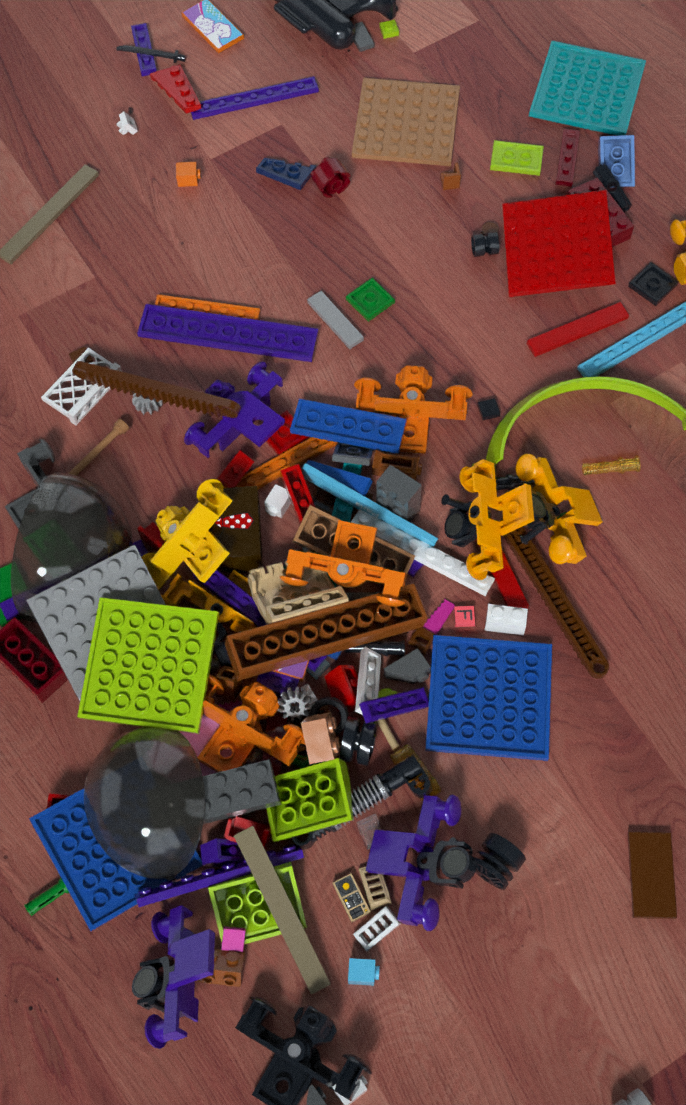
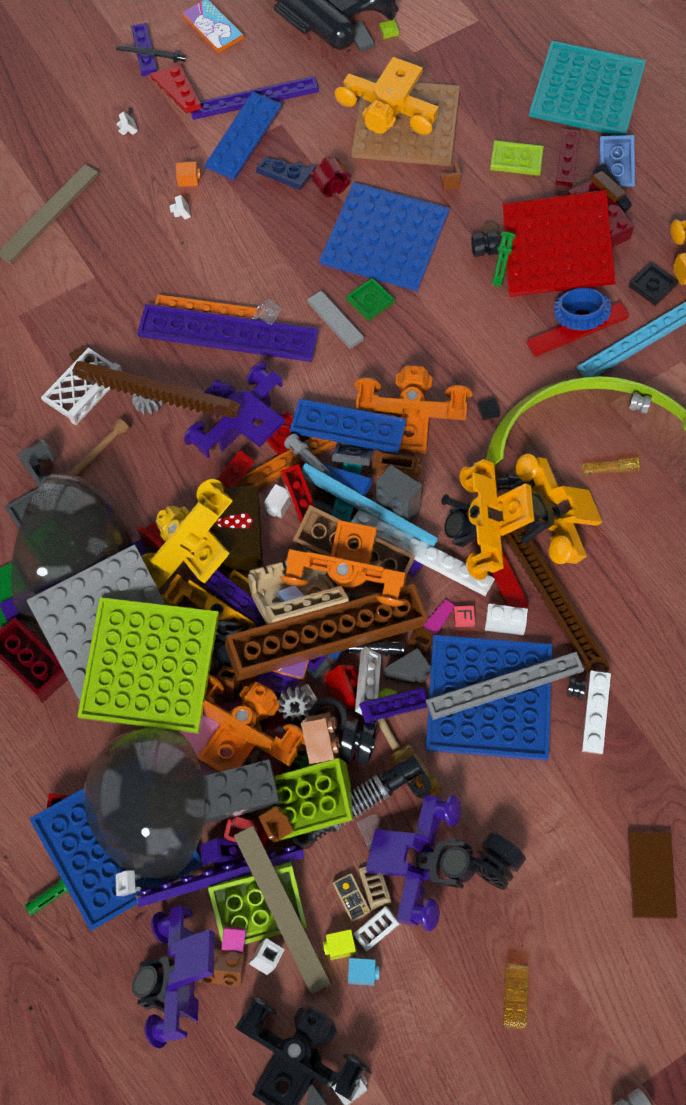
none -> white tile [116,870,141,896]
none -> white tile [169,195,191,220]
none -> blue plate [205,92,282,181]
none -> black piece [215,620,248,641]
none -> white brick [249,938,285,975]
none -> clear panel [252,298,282,325]
none -> dark orange panel [259,806,294,842]
none -> light blue tile [277,586,303,602]
none -> light grey pin [284,434,330,475]
none -> blue plate [319,182,450,292]
none -> neon yellow brick [323,929,356,960]
none -> light orange piece [334,57,439,135]
none -> light grey tile [426,652,584,720]
none -> green pin [491,232,516,287]
none -> clear yellow beam [503,962,529,1030]
none -> blue gear [554,288,611,331]
none -> black wheel [566,677,587,700]
none -> white plate [582,671,611,754]
none -> reddish brown tile [590,171,626,202]
none -> light grey wheel [629,392,652,414]

